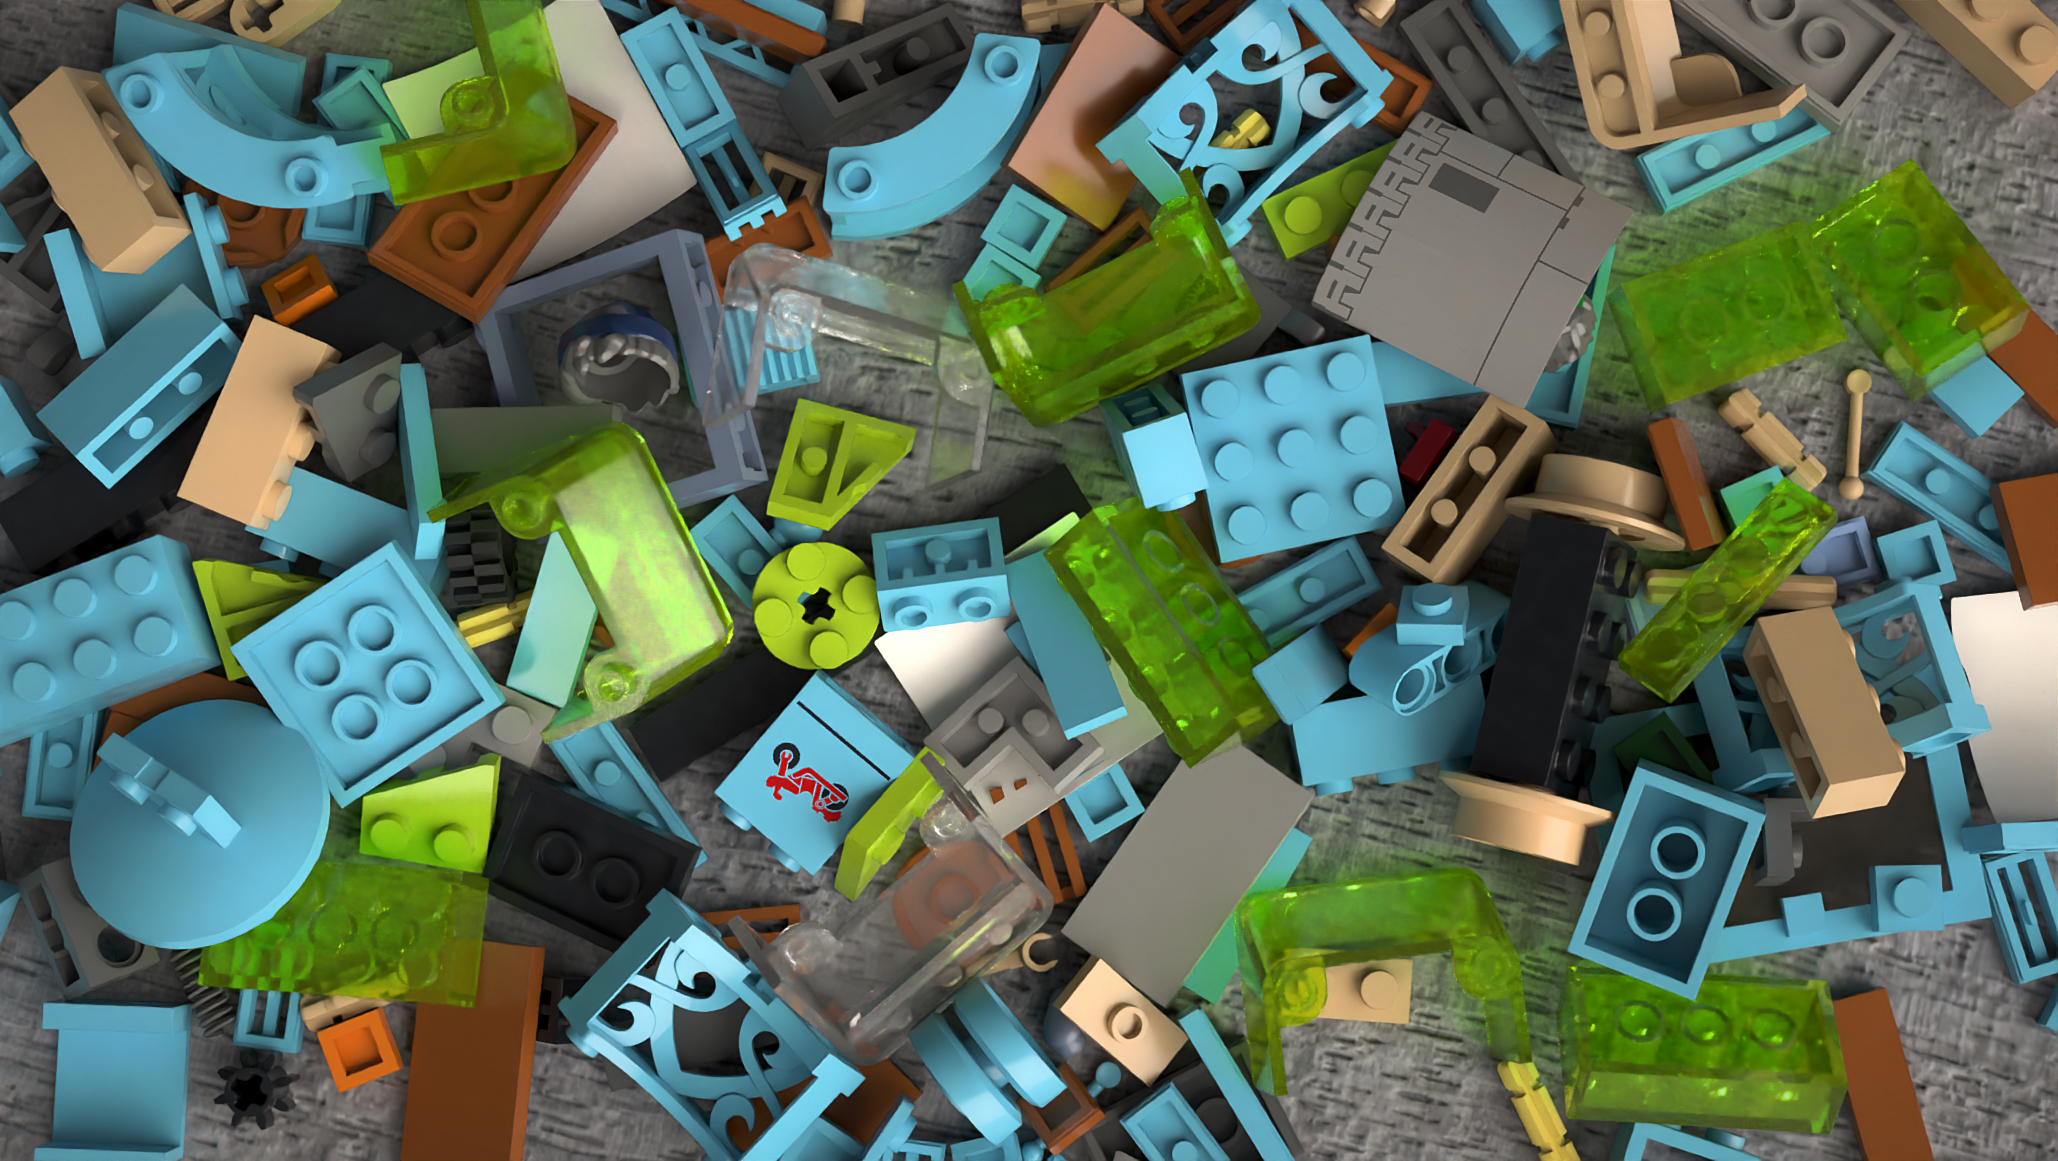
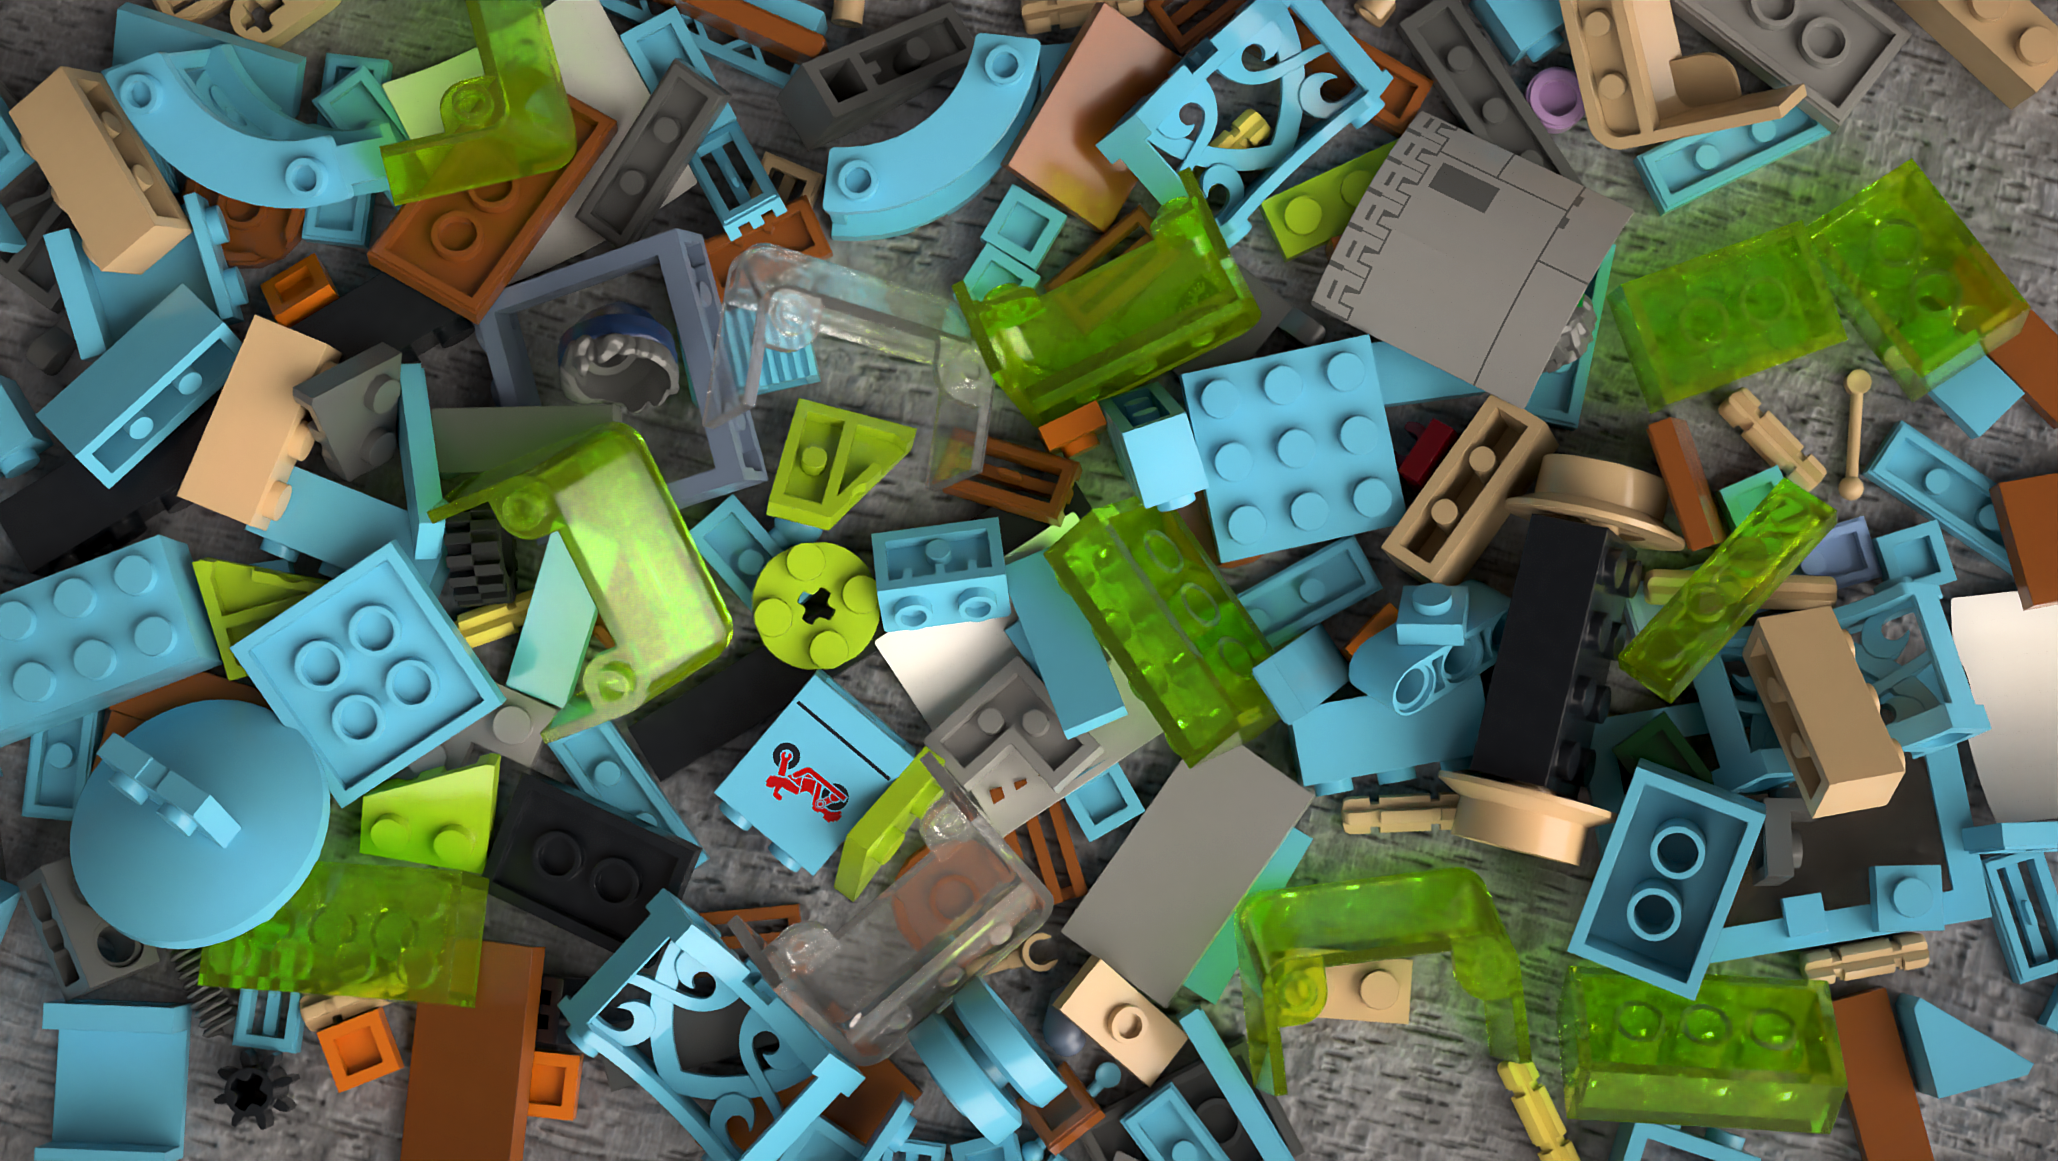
none -> orange plate [527,1048,584,1121]
none -> dark grey tile [574,58,732,248]
none -> dark orange tile [940,428,1083,527]
none -> orange plate [1038,400,1107,459]
none -> tan axle [1341,792,1460,834]
none -> lavender tile [1523,67,1585,134]
none -> tan axle [1799,932,1929,987]
none -> medium azure slope [1895,993,2034,1099]

